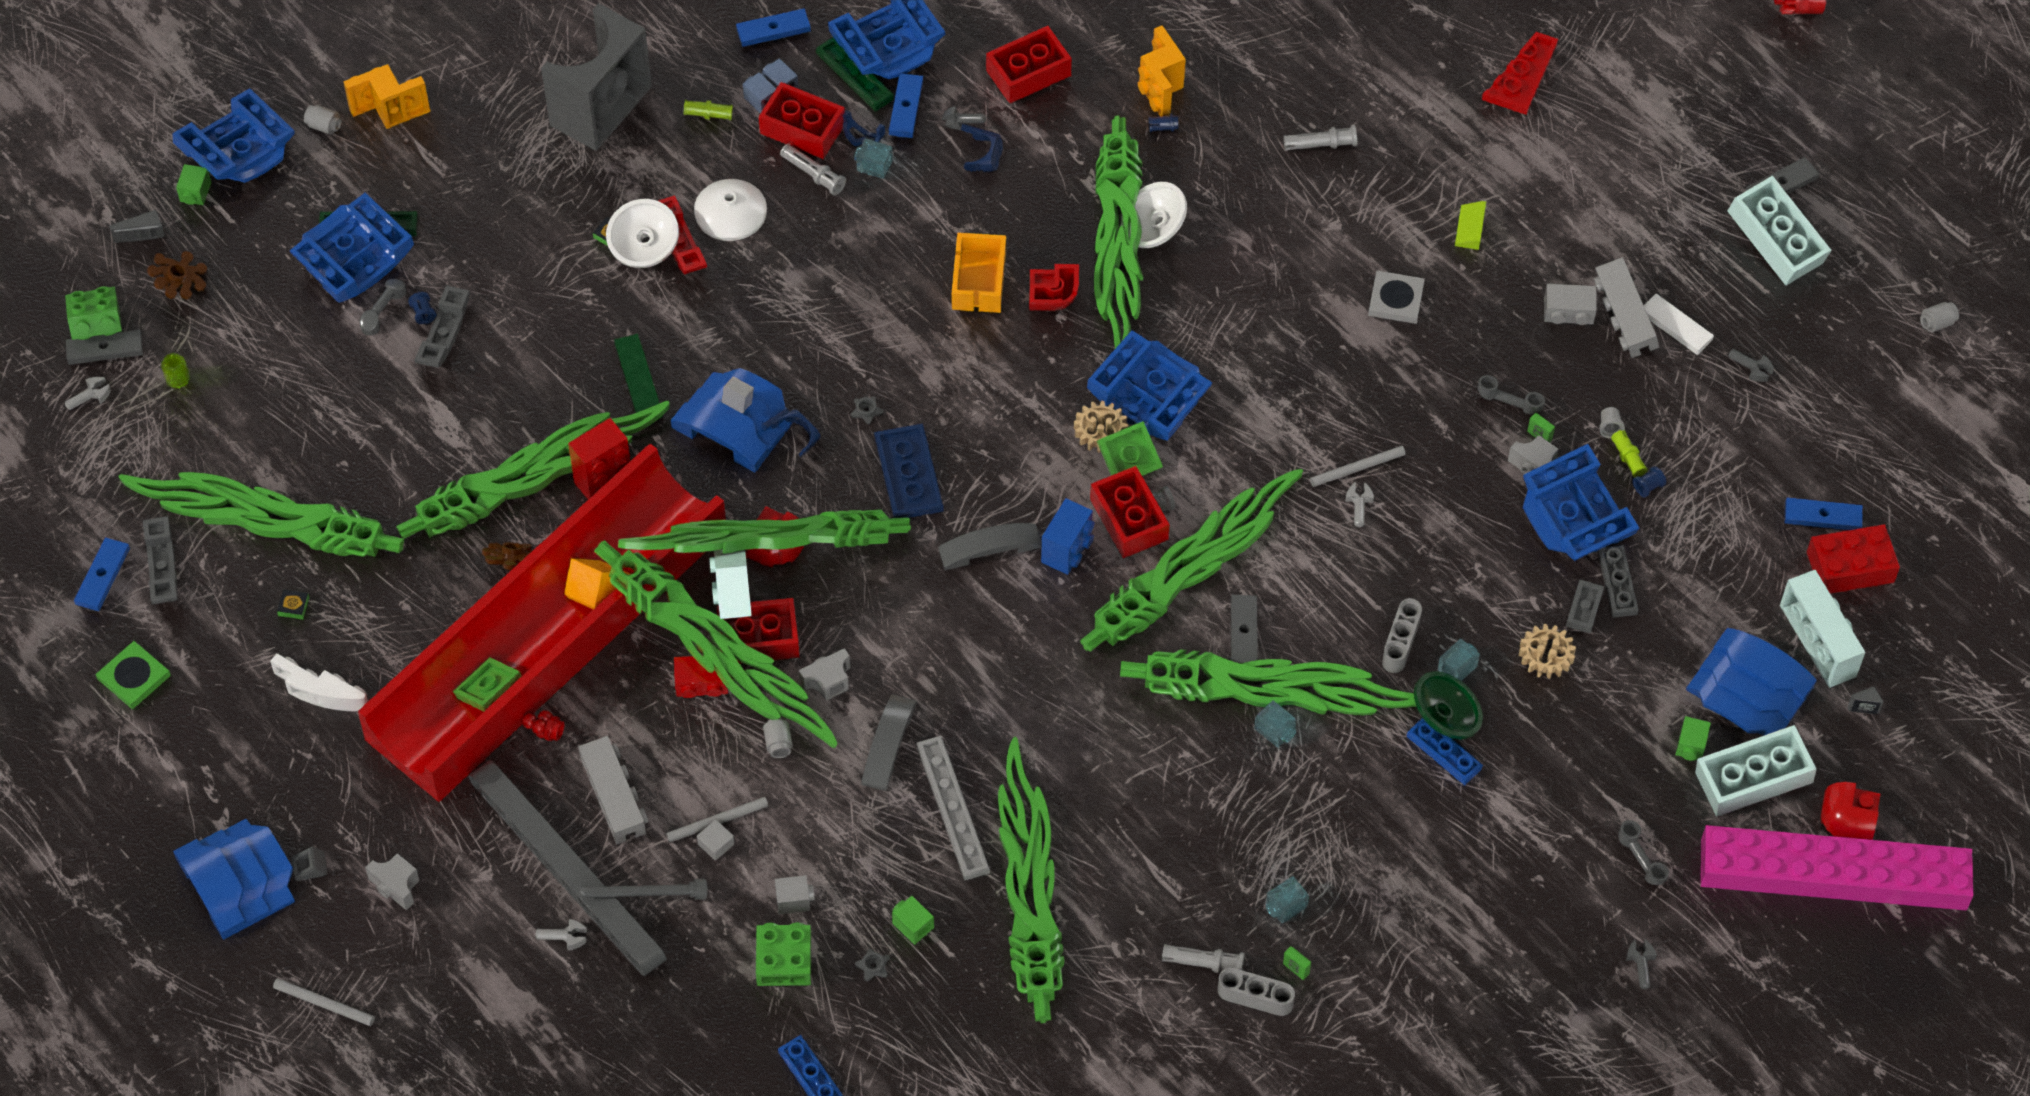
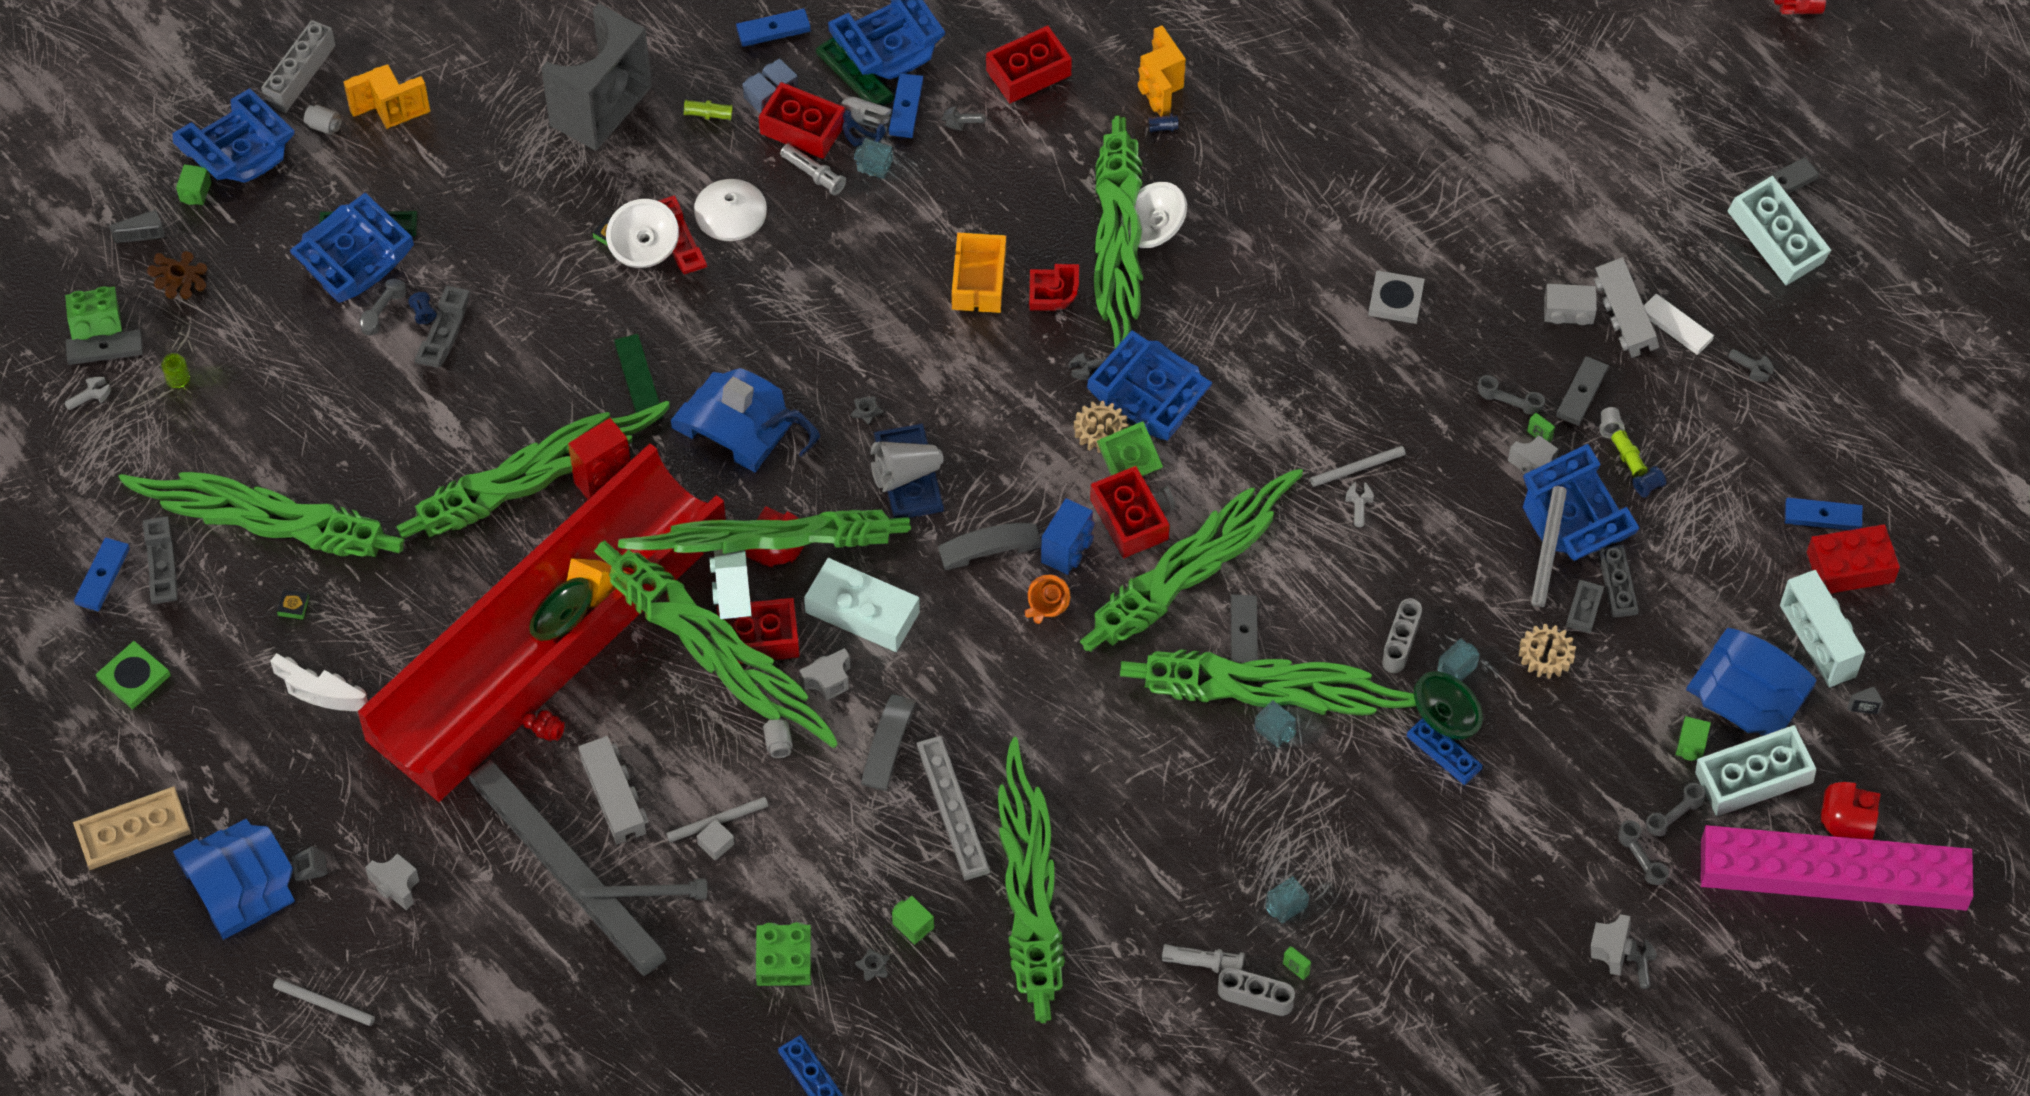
bright green tile [453,657,522,712] -> none
reddish brown animal [482,542,534,571] -> none
light grey bar [535,919,587,950] -> none
red brick [674,656,728,698] -> none
light grey brick [775,875,815,914] -> none
dark blue helmet [961,123,1003,172] -> none
light grey pin [1283,125,1357,151] -> none
lime slope [1455,201,1486,250] -> none
red wing [1482,32,1558,115] -> none
light grey brick [1920,302,1959,332] -> none
none -> tan tile [73,786,191,870]
none -> light grey brick [261,20,336,113]
none -> dark green dish [529,577,593,641]
none -> light aqua brick [804,558,920,652]
none -> light grey arm [840,97,892,132]
none -> light grey cone [871,441,943,492]
none -> orange hat [1025,574,1071,624]
none -> dark grey bar [1069,353,1108,380]
none -> light grey axle [1531,486,1567,607]
none -> dark grey tile [1556,356,1609,426]
none -> light grey brick [1591,914,1632,976]
none -> dark grey bar [1646,783,1705,836]

